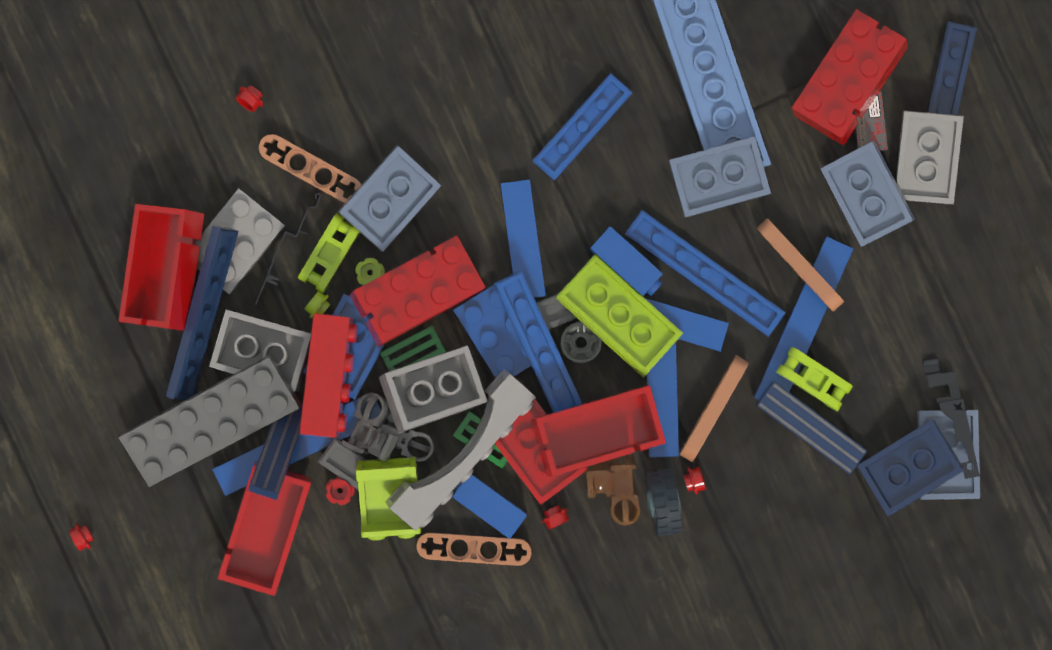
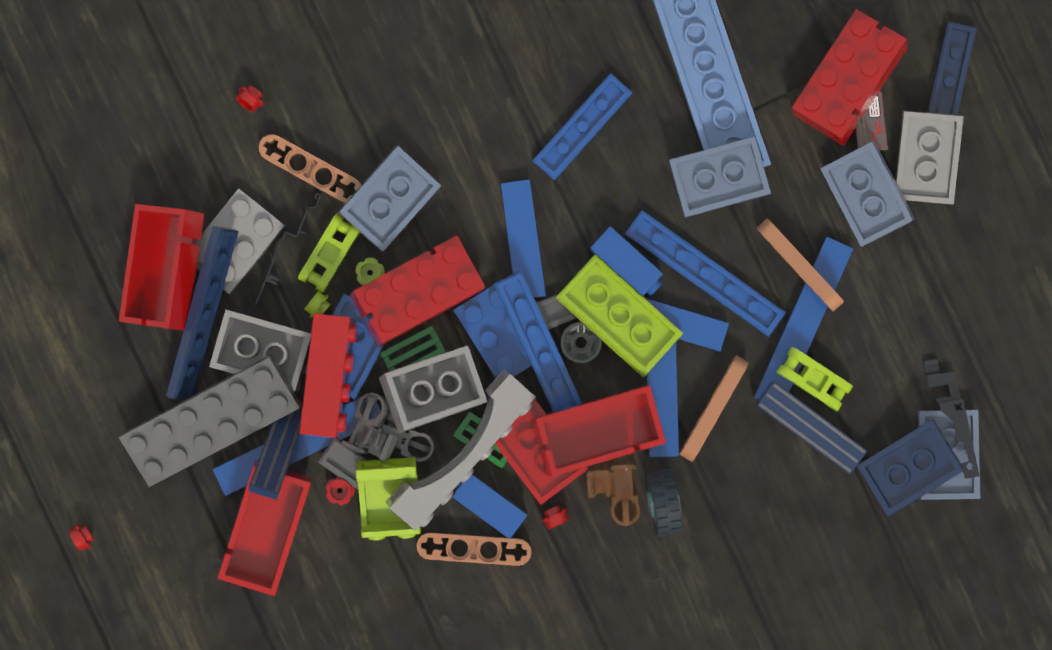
red plate [683,467,706,495] -> none

